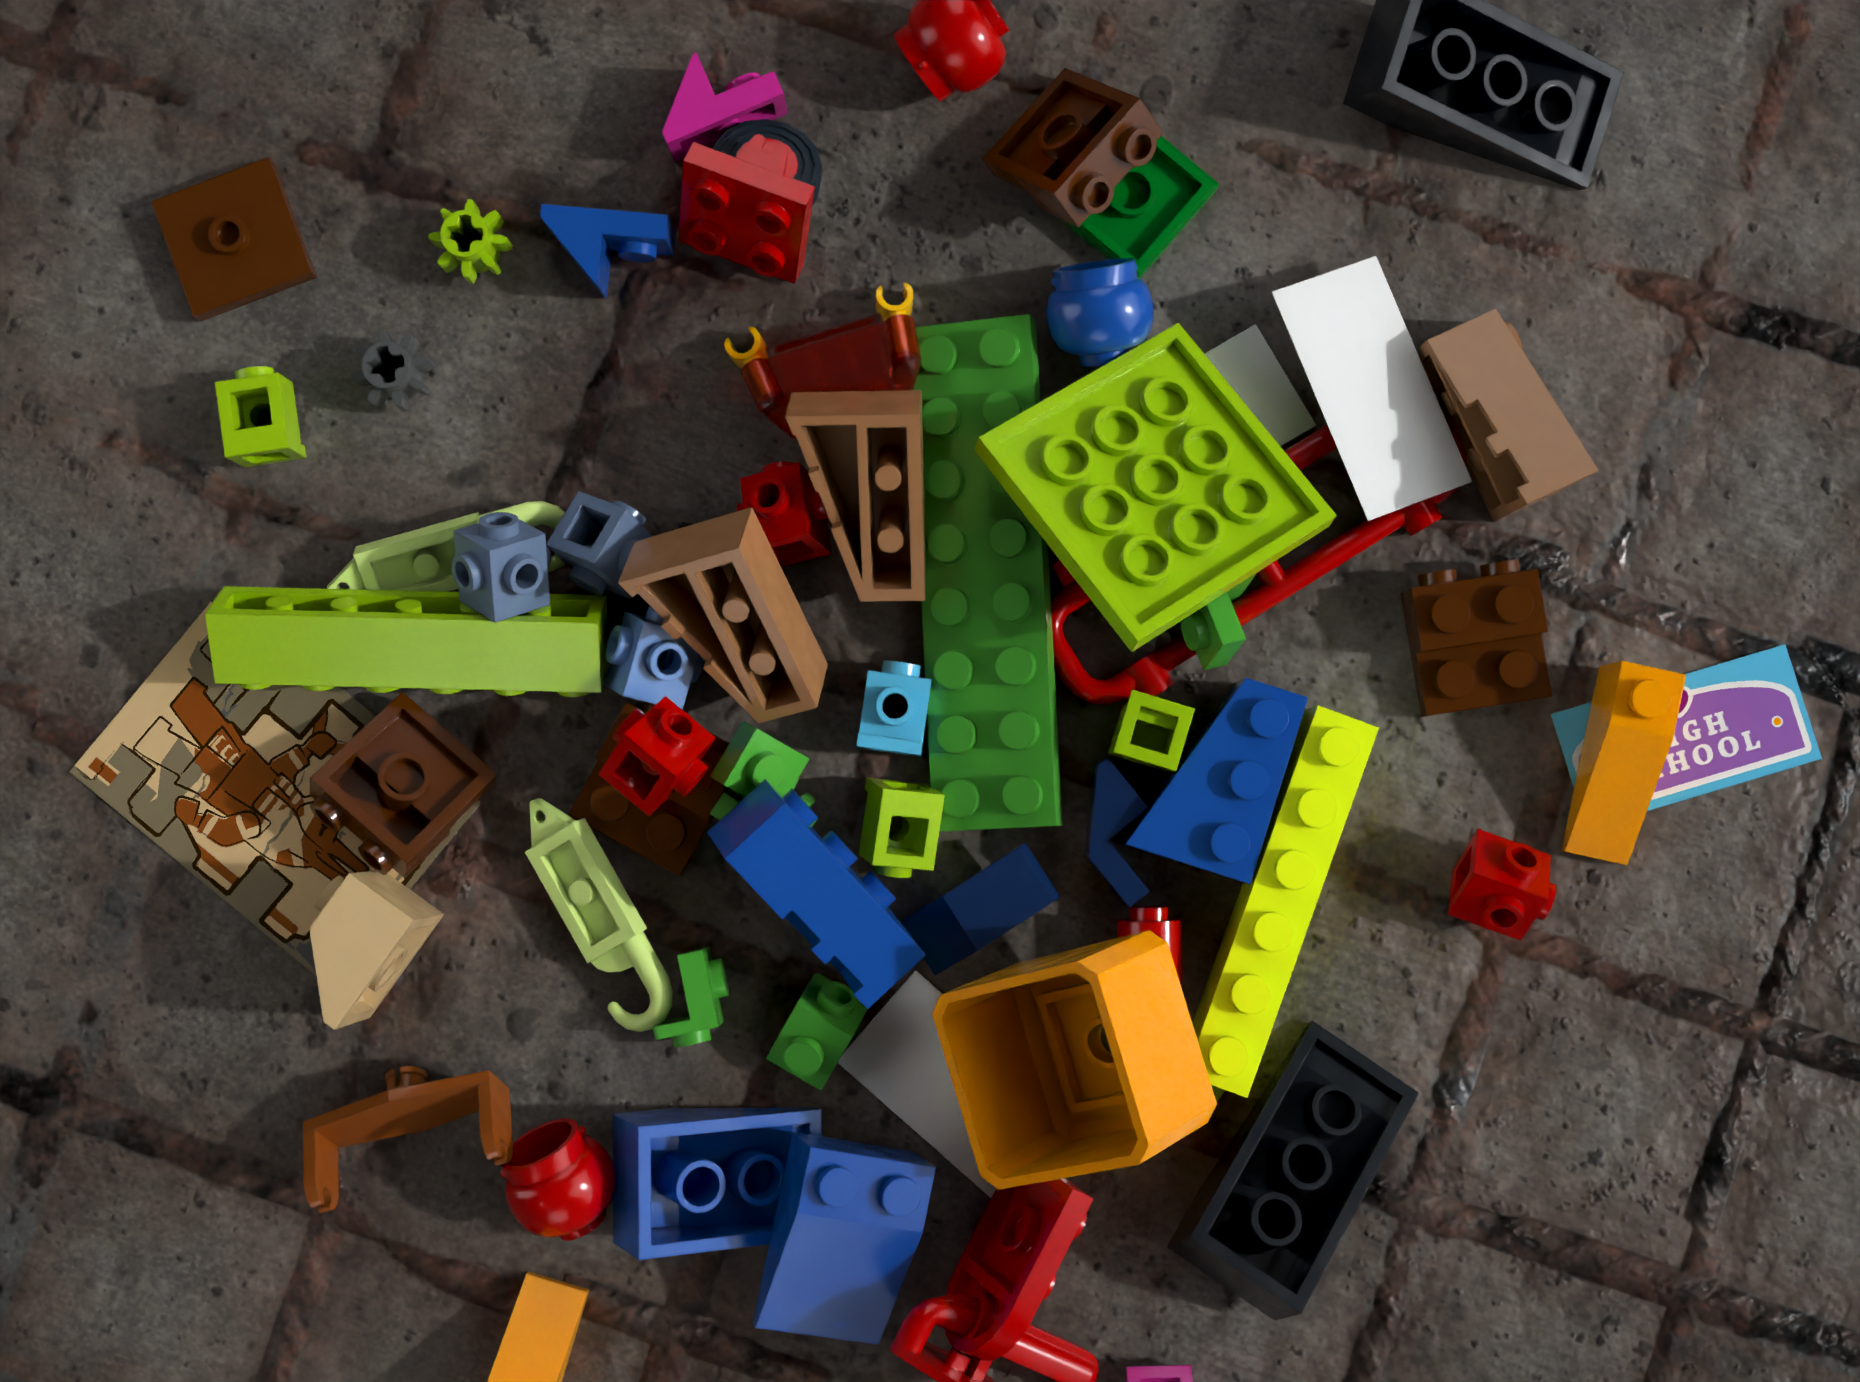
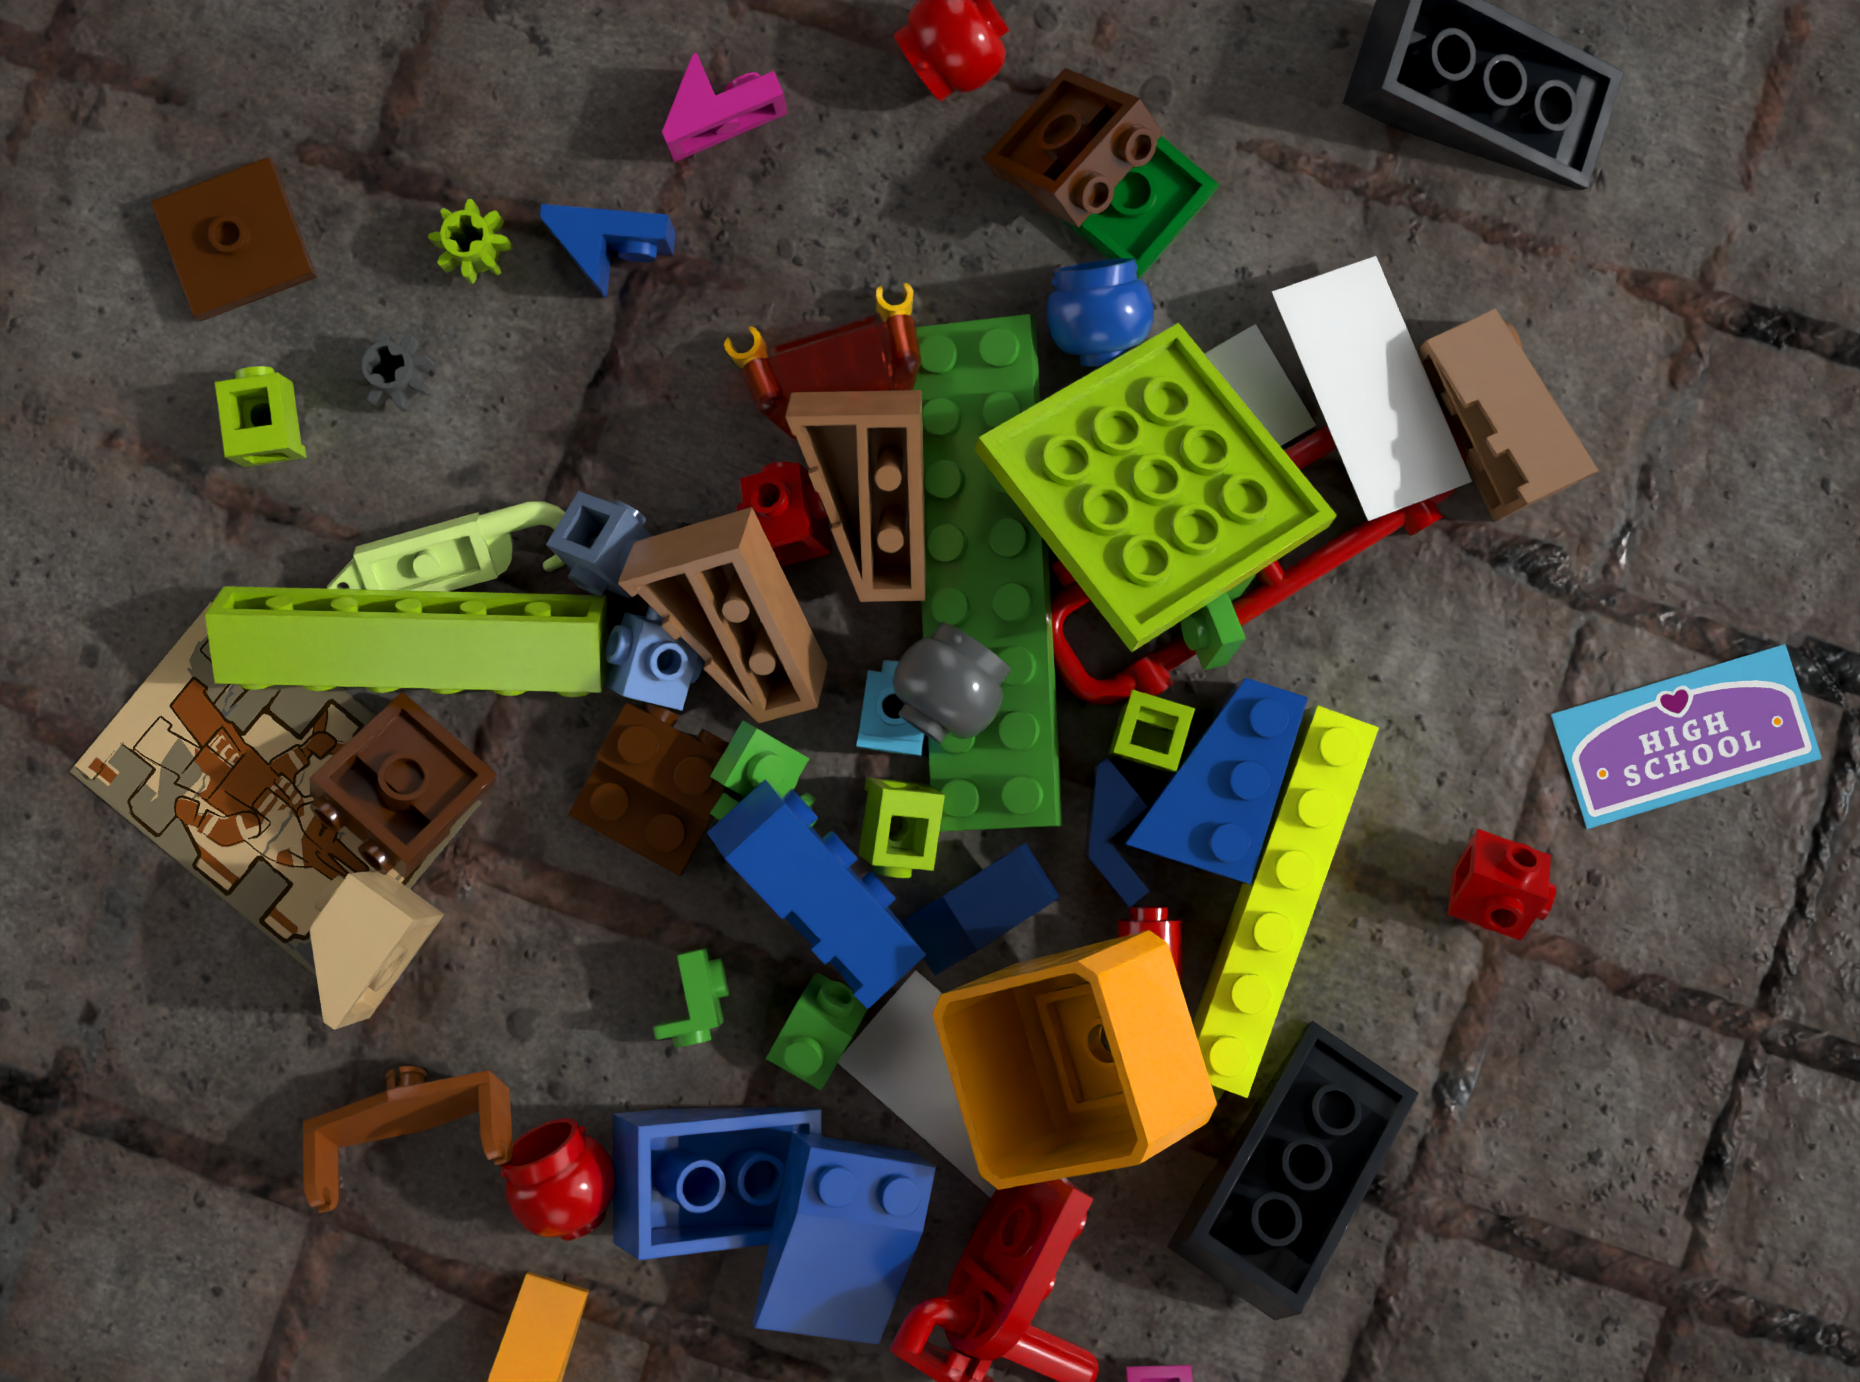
sand blue brick [452,512,551,623] -> none
yellowish green plate [525,798,673,1032] -> none
red brick [598,696,716,816] -> none
red plate [678,119,823,284] -> none
reddish brown plate [1400,559,1552,717] -> none
light orange slope [1561,661,1686,865] -> none
none -> dark grey piece [893,622,1011,744]

